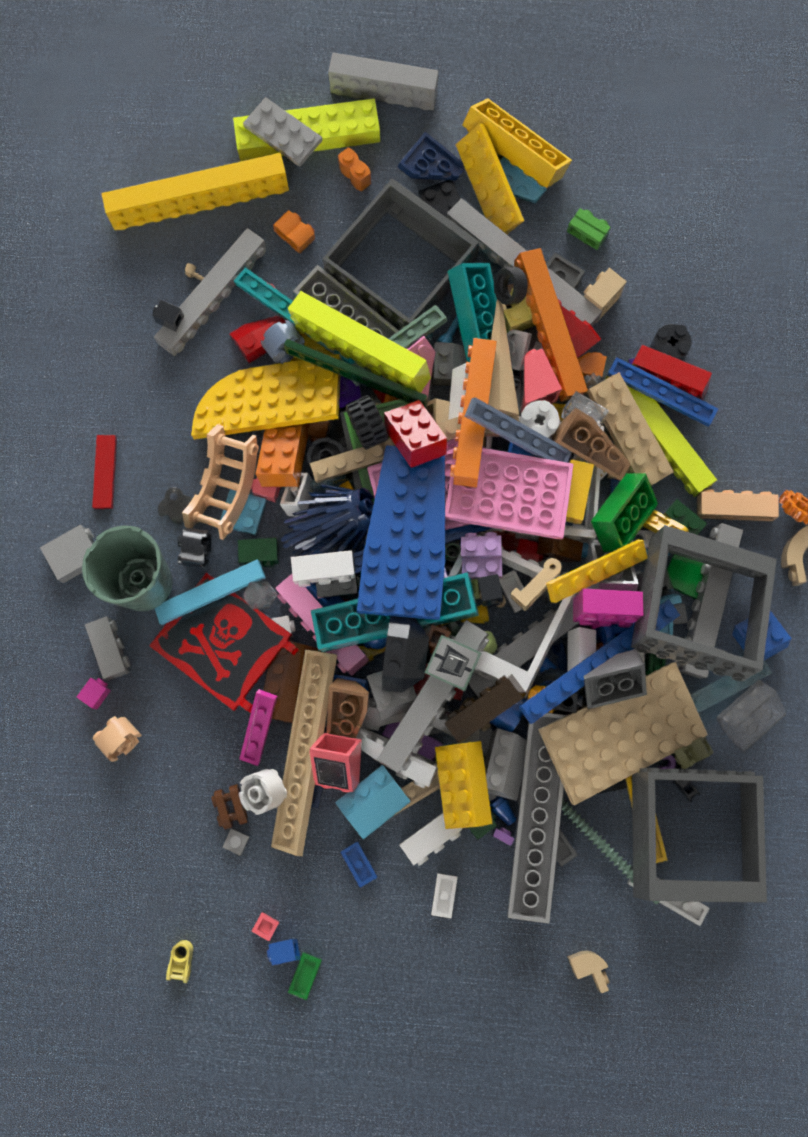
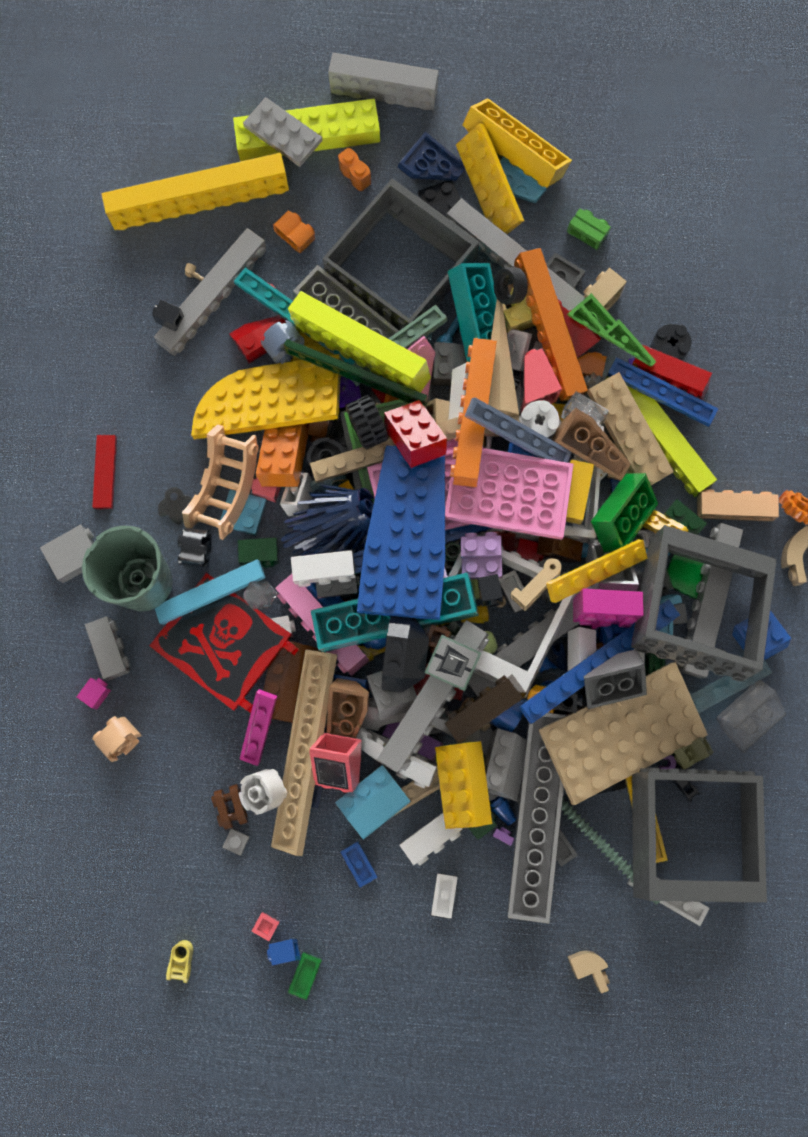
none -> bright green wedge [567,293,656,367]

